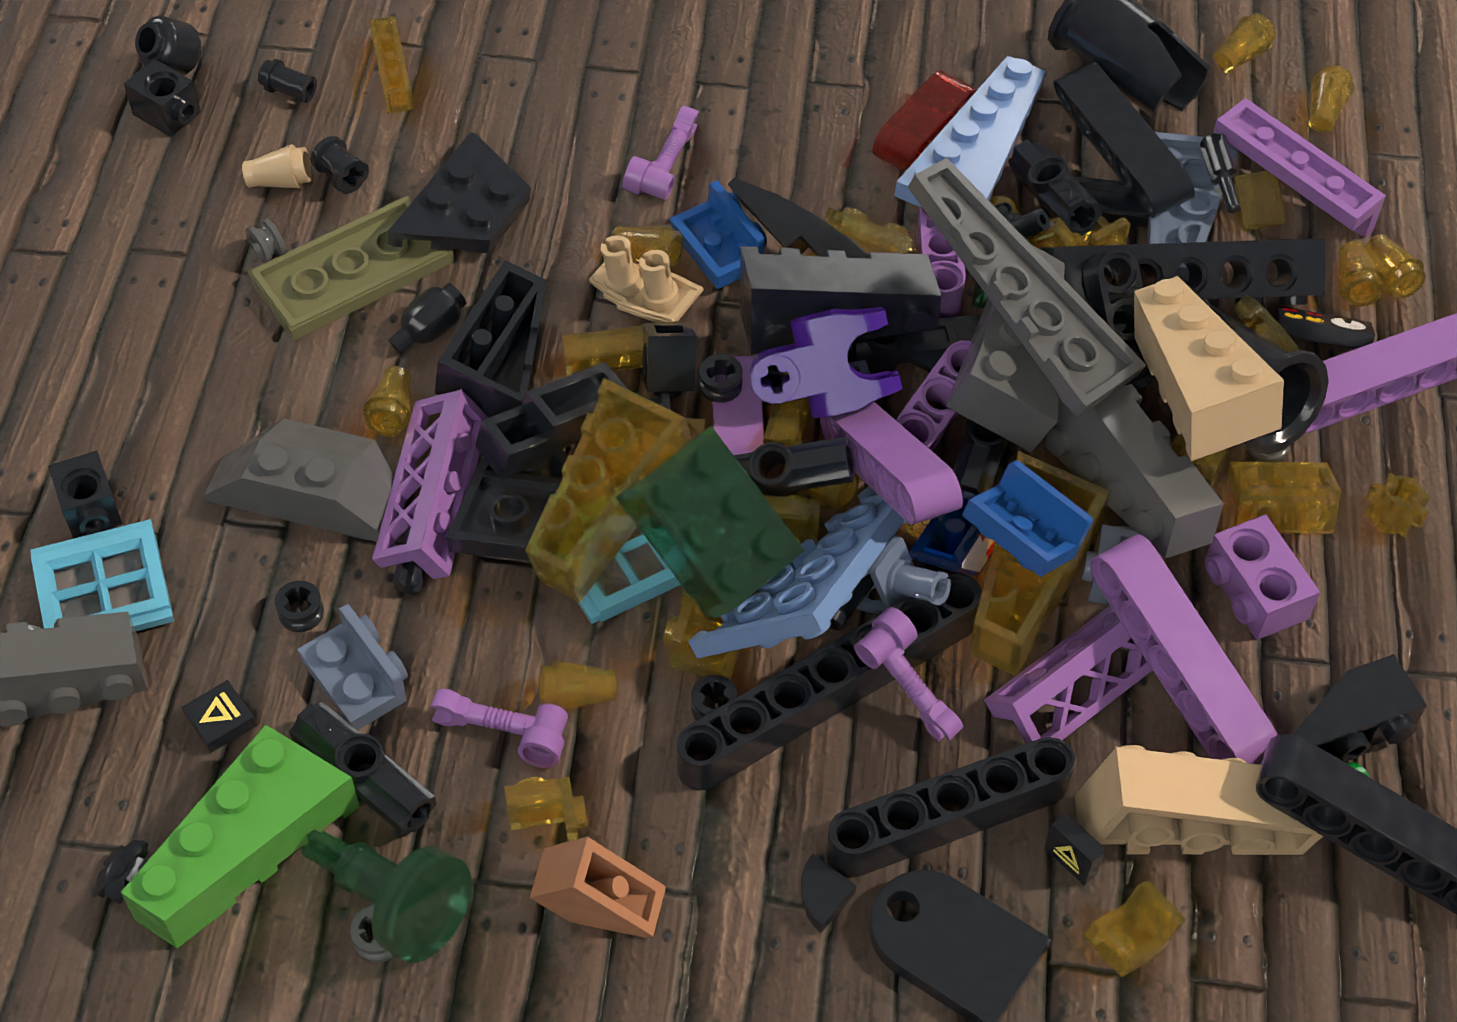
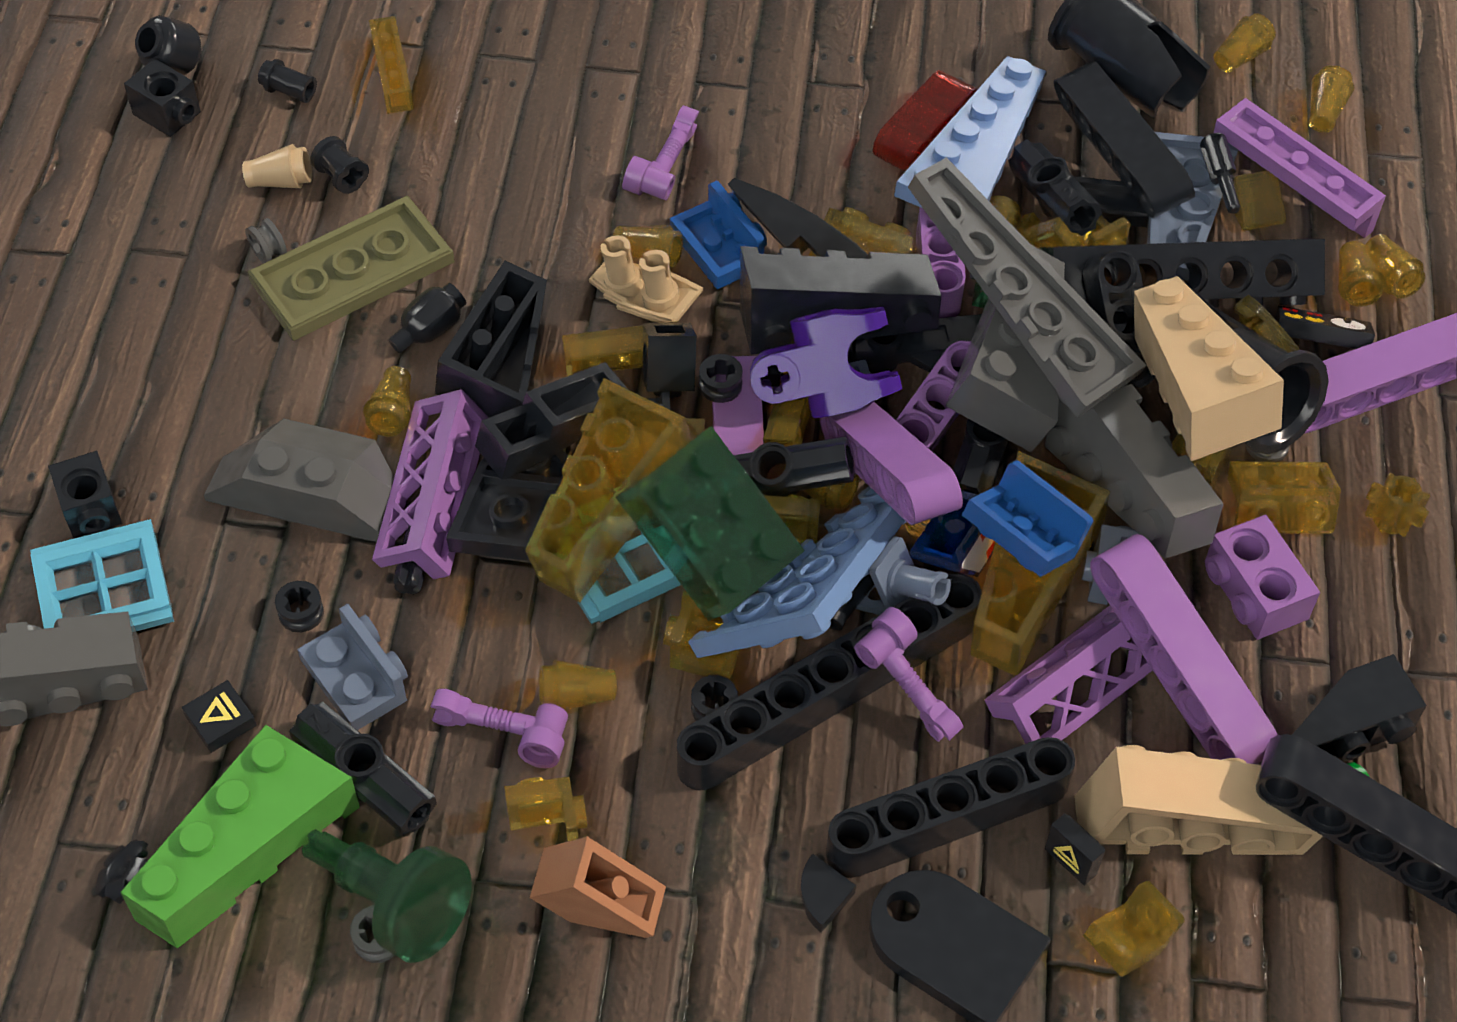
black wing [387,132,531,253] -> none
black arm [994,202,1050,239] -> none

